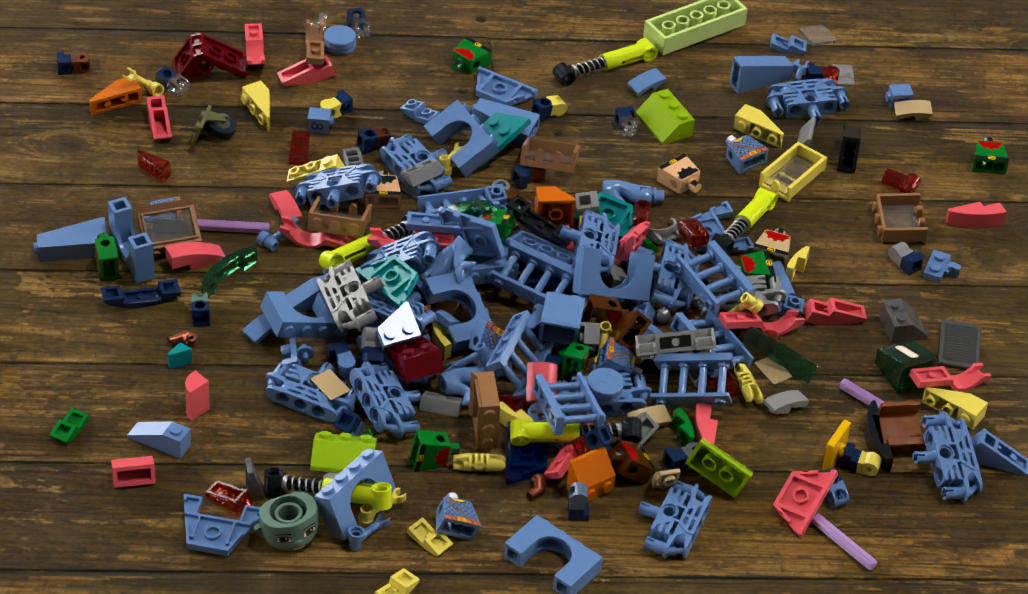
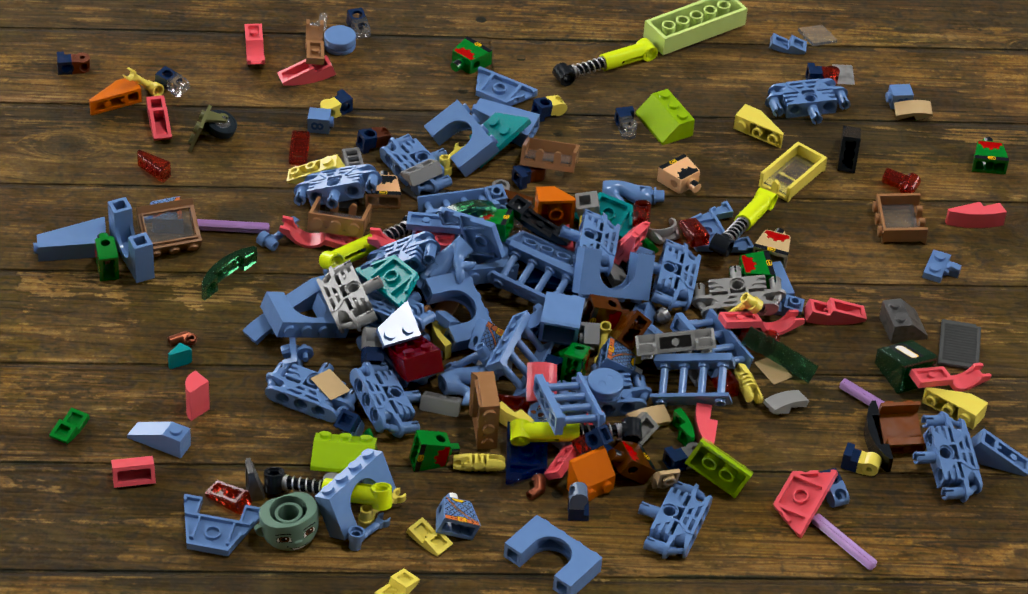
dark blue slope [100,279,181,308] -> none
coral slope [165,242,226,270] -> none
dark red bracket [172,33,248,84] -> none
dark blue leg [191,292,210,326] -> none
light yellow slope [241,81,270,131] -> none
coral slope [269,190,302,223] -> none
leg [326,340,356,379] -> none
medium blue slope [400,99,440,125] -> none
medium blue slope [628,68,667,97] -> none
medium blue fence [674,240,756,317] -> none
medium blue torso [725,135,768,174] -> none
medium blue slope [729,56,794,94] -> none
light yellow slope [786,246,810,283] -> none
medium blue bar [793,59,809,81] -> none
light grey slope [797,117,816,148] -> none
yellow plate [822,420,851,471] -> none
leg [888,241,924,276] -> none

